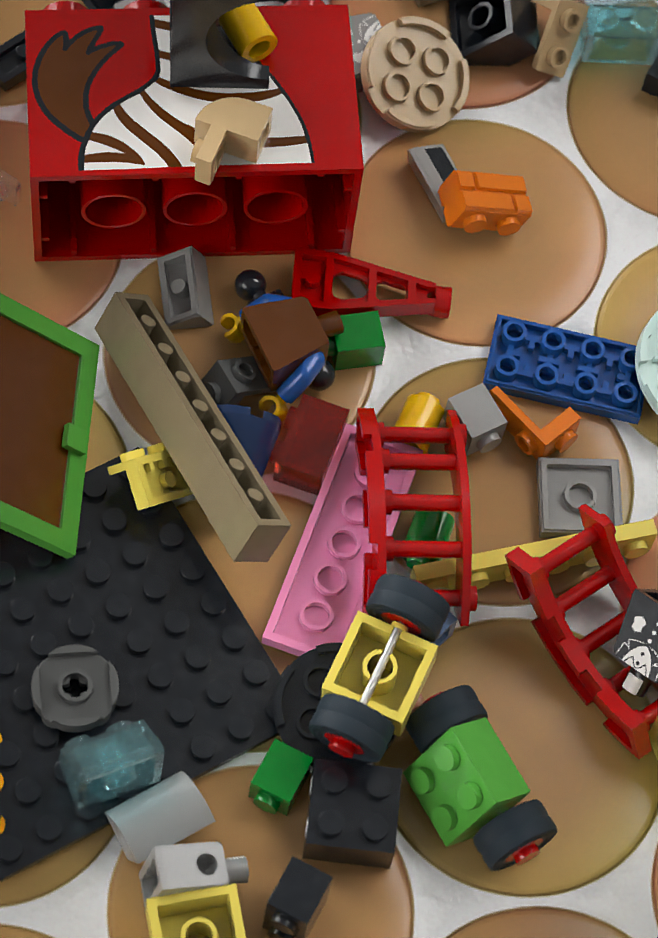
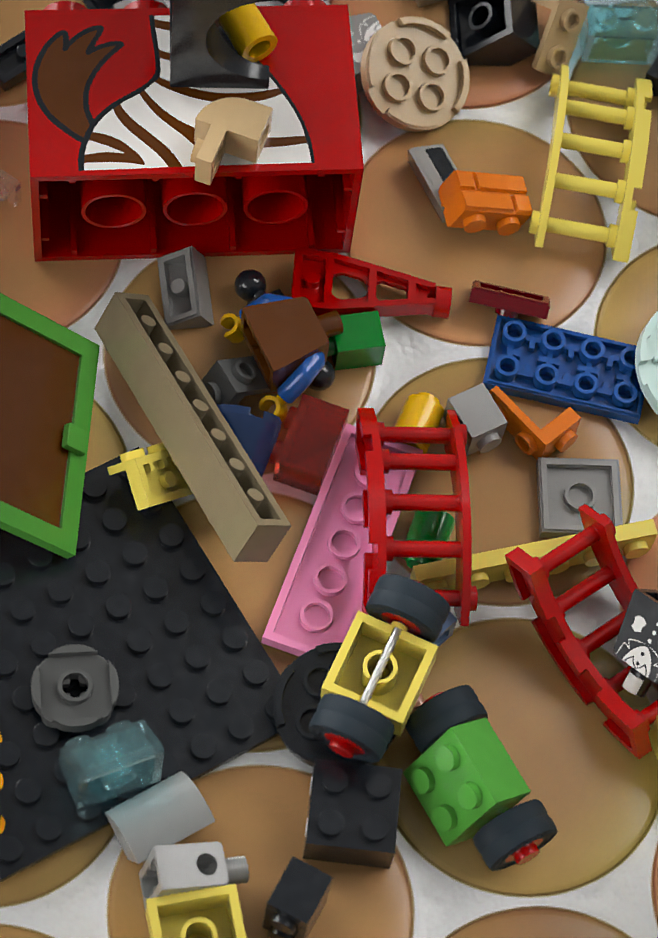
green brick [249,739,314,816] -> none
none -> dark red plate [469,280,550,319]
none -> light yellow fence [528,64,652,263]

